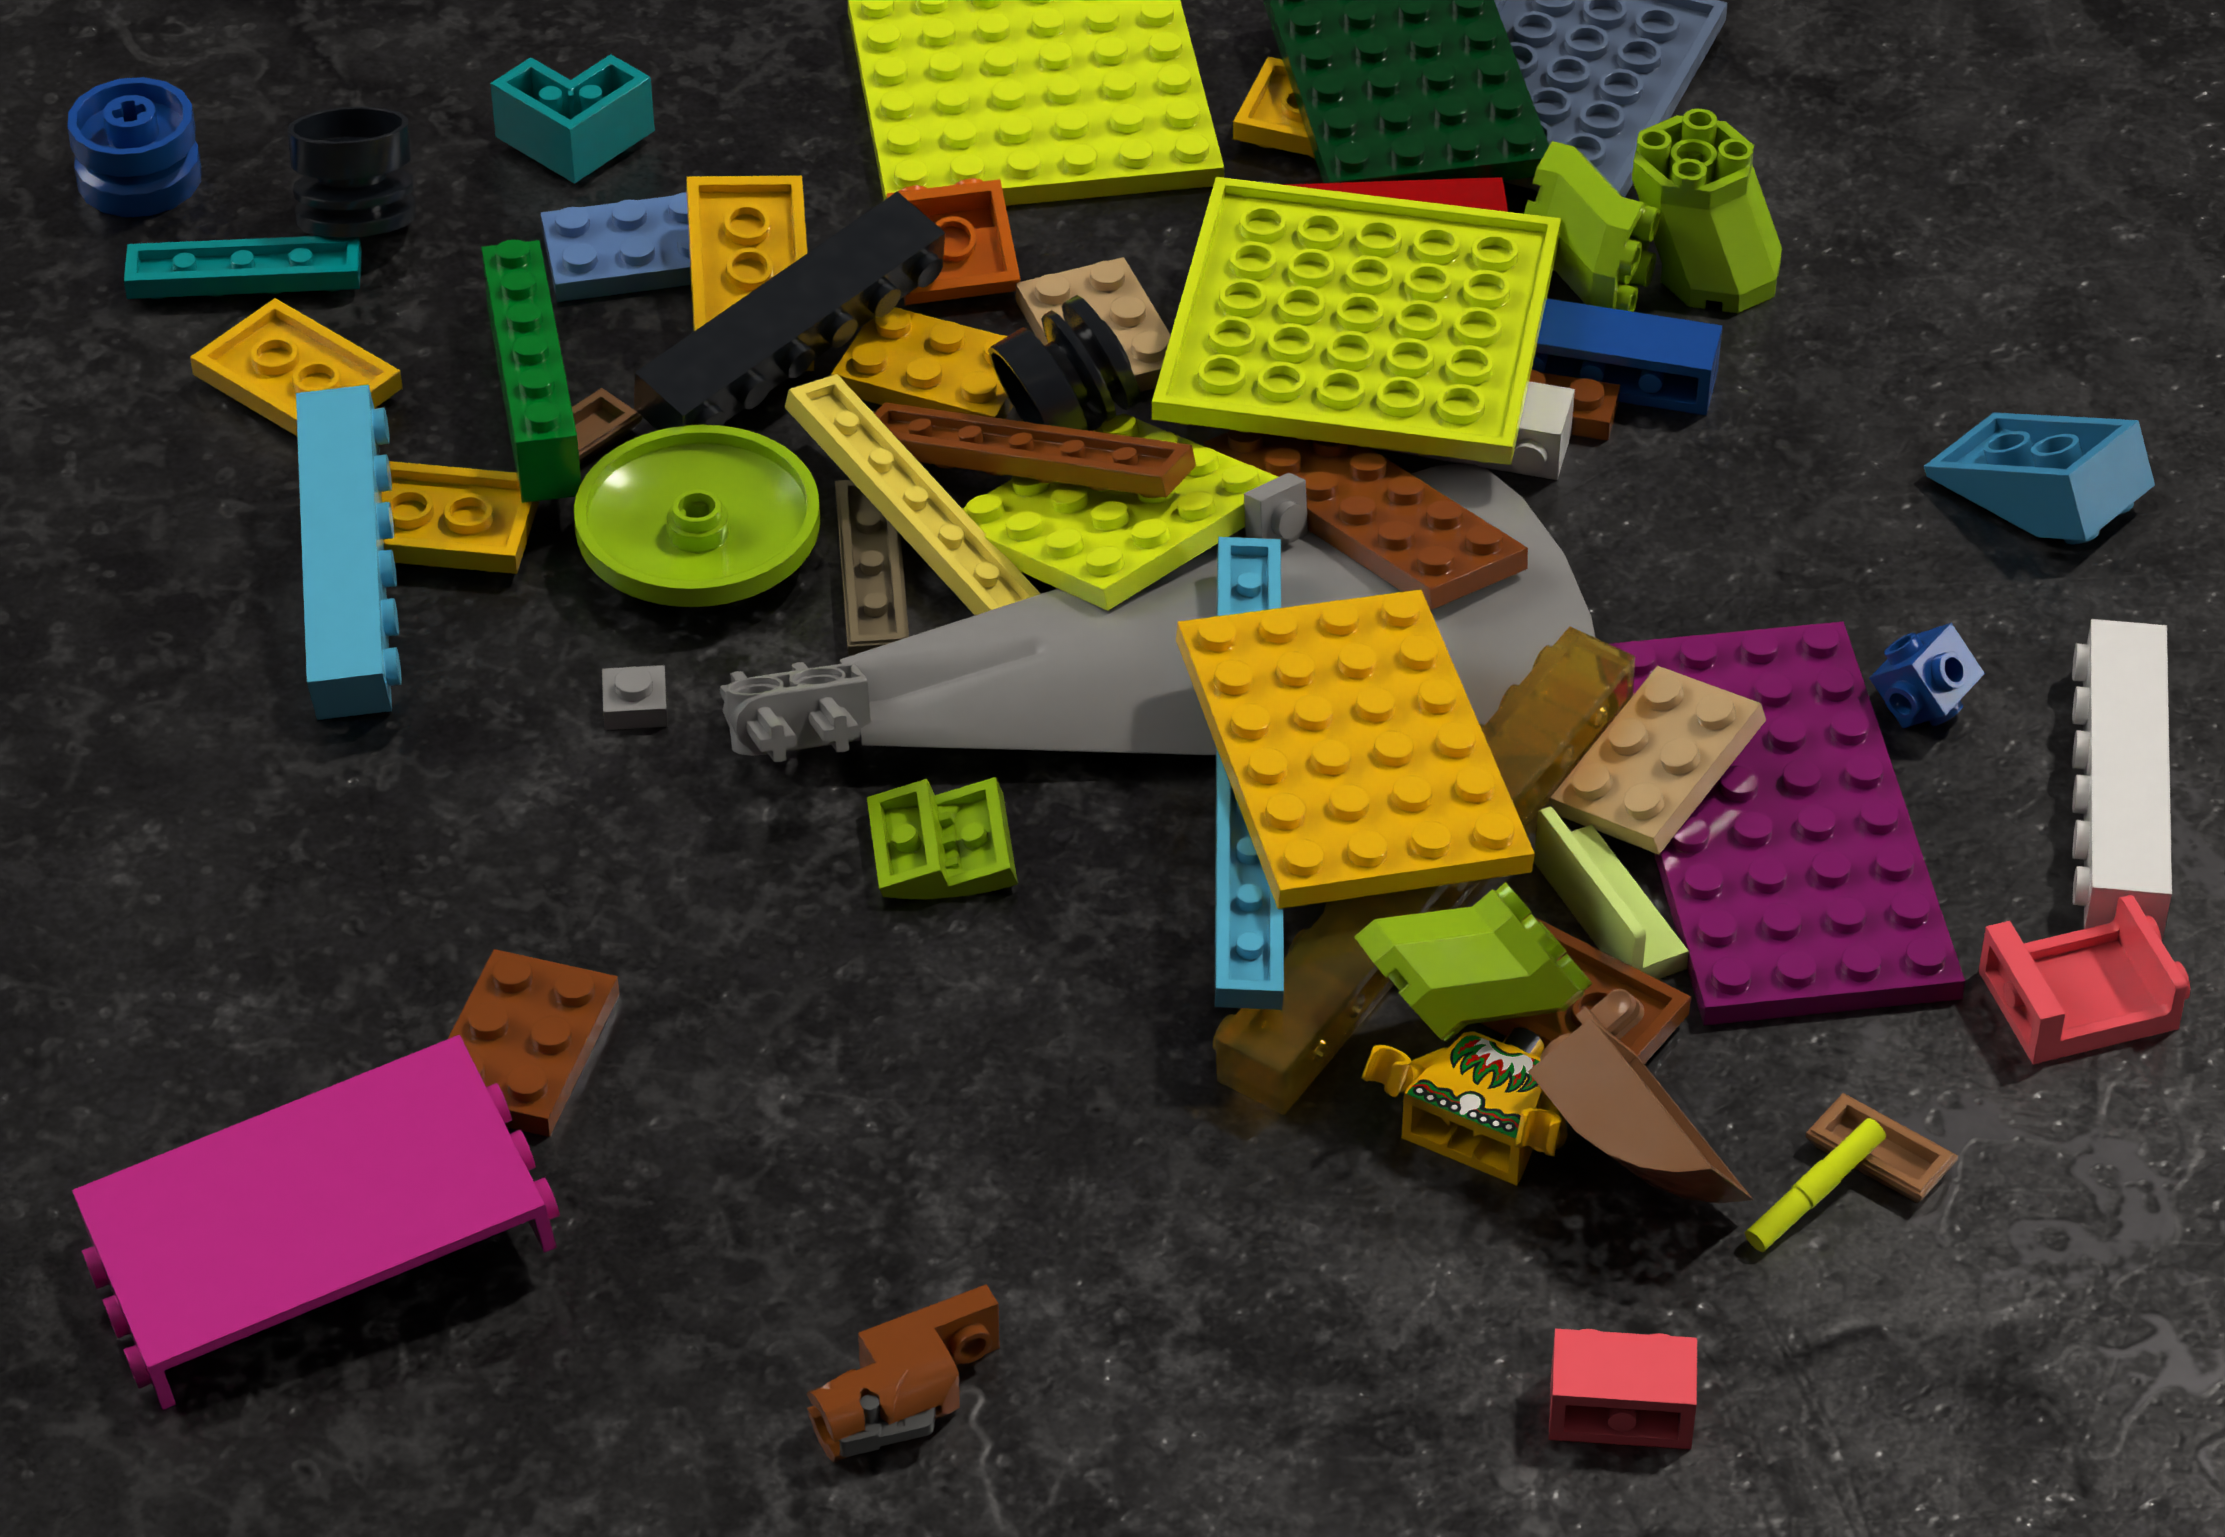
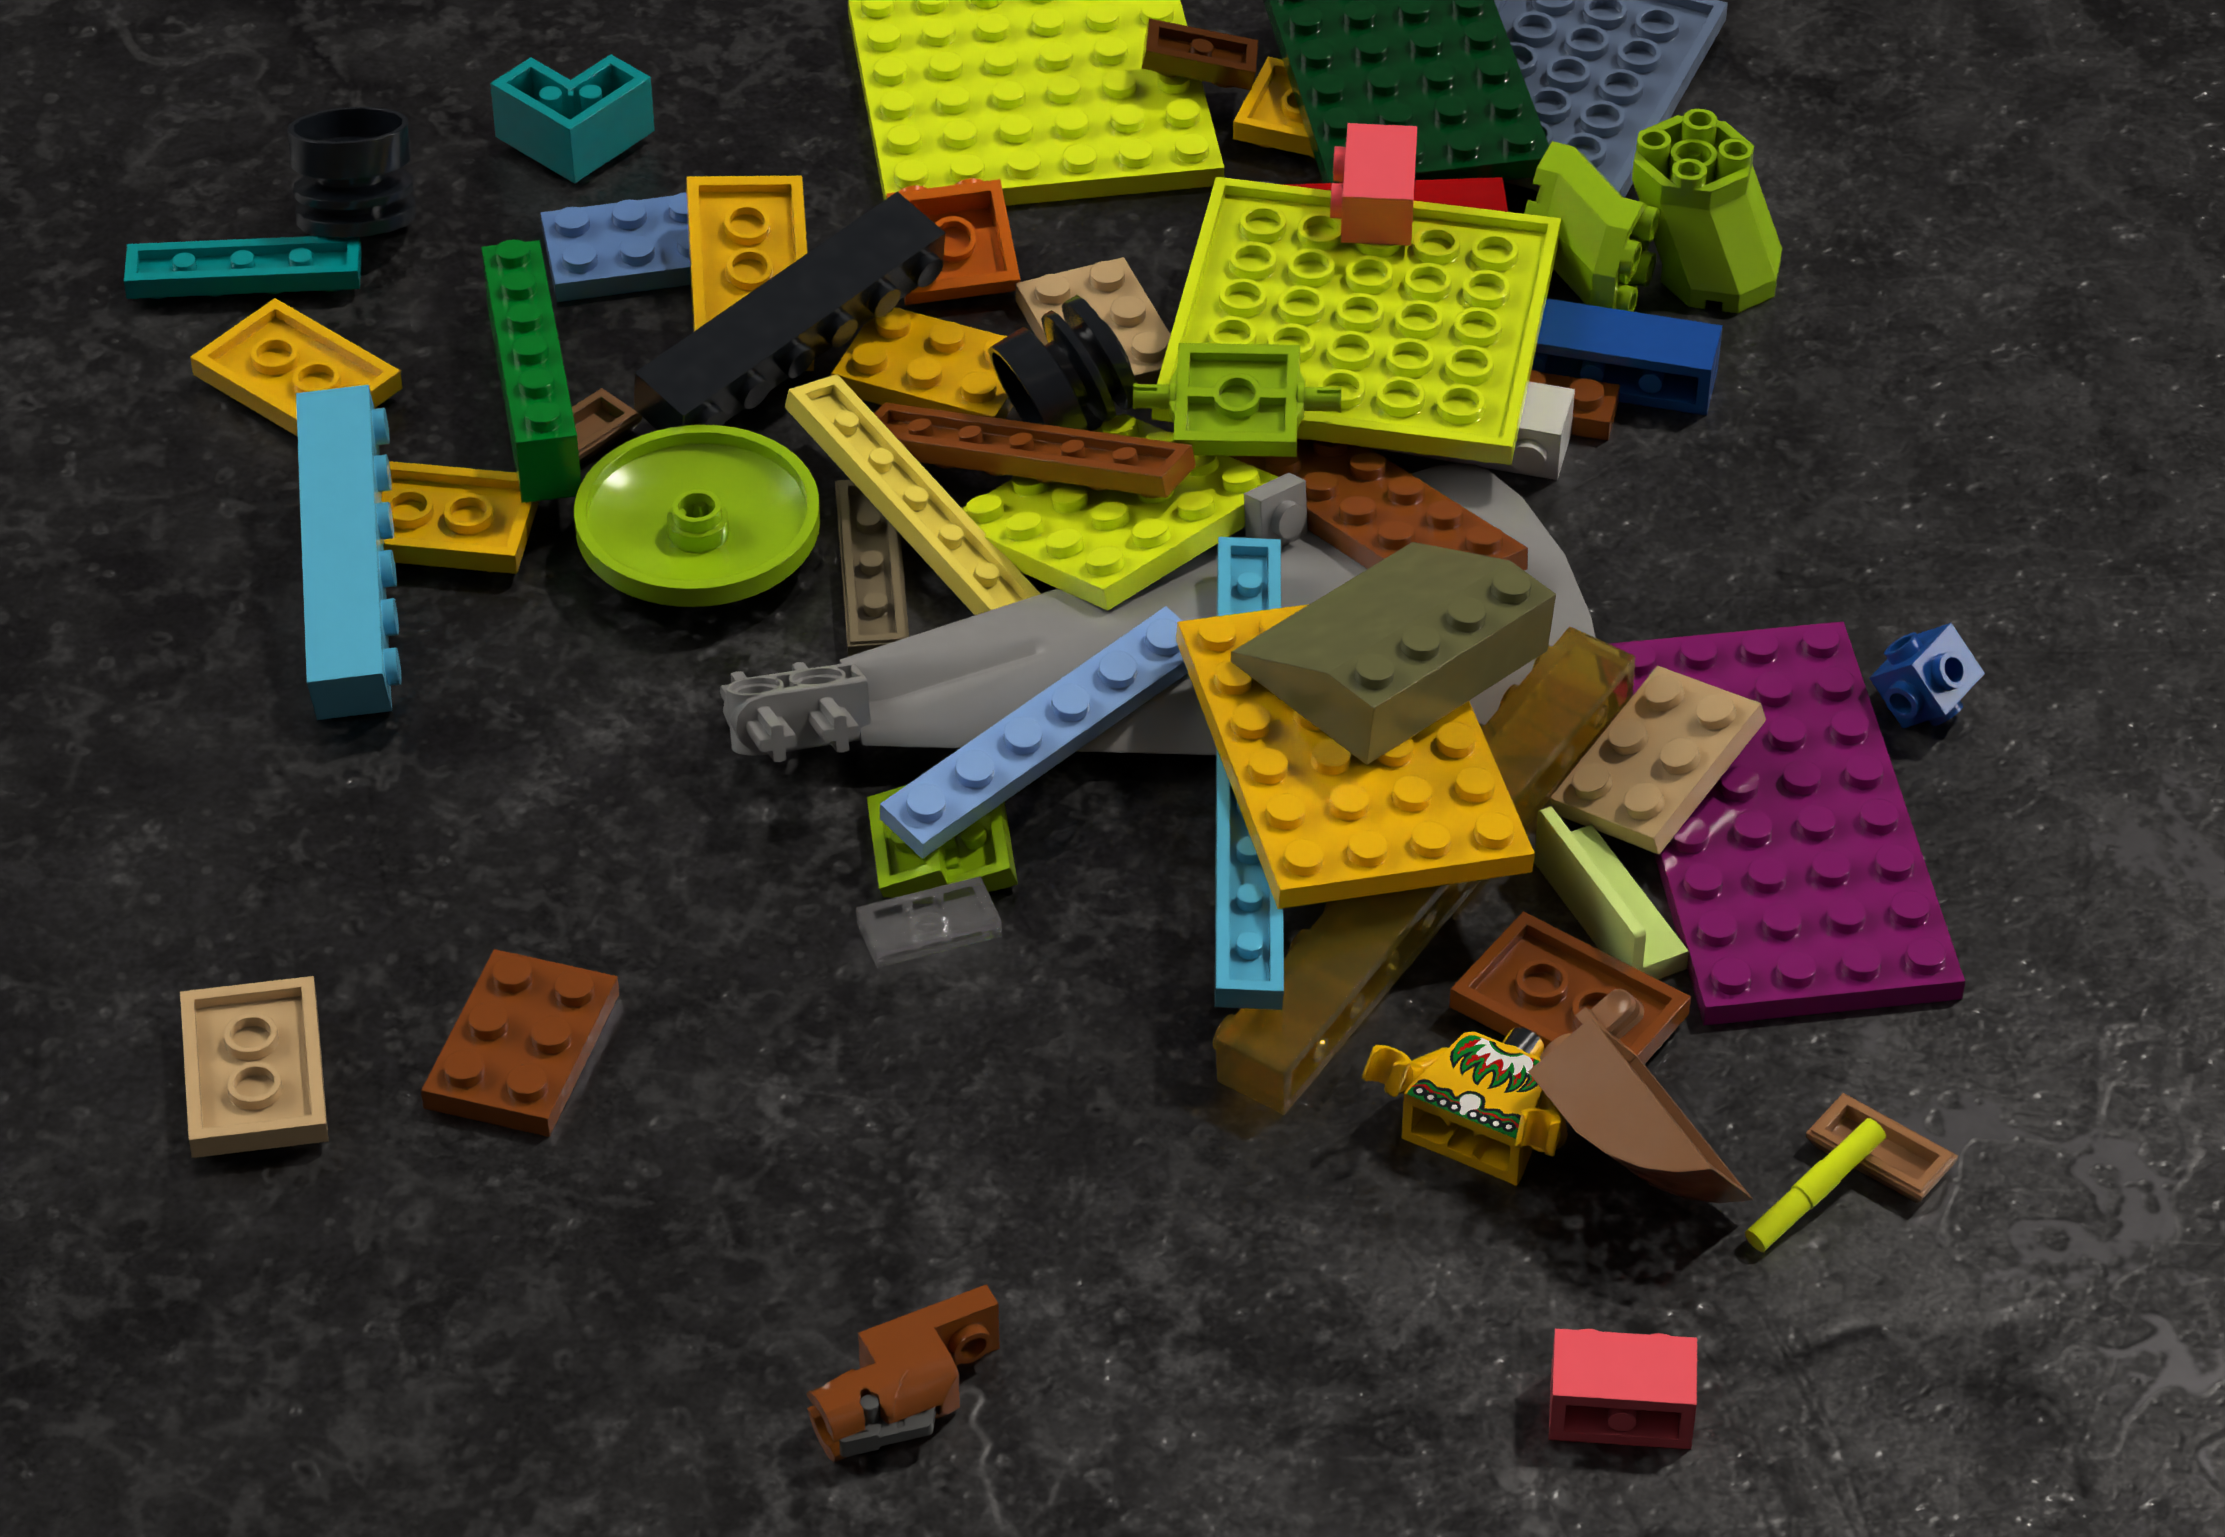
blue wheel [67,77,201,217] -> none
dark pink panel [72,1034,560,1410] -> none
light grey plate [602,665,668,730] -> none
lime brick [1354,882,1593,1042] -> none
dark azure slope [1924,412,2155,544] -> none
coral panel [1978,895,2190,1065] -> none
white brick [2072,619,2172,940] -> none
none -> tan plate [180,976,329,1158]
none -> clear plate [856,876,1002,968]
none -> light blue plate [880,606,1188,859]
none -> lime plate [1133,343,1341,457]
none -> reddish brown plate [1142,18,1258,90]
none -> olive slope [1230,542,1556,765]
none -> coral brick [1330,123,1418,246]

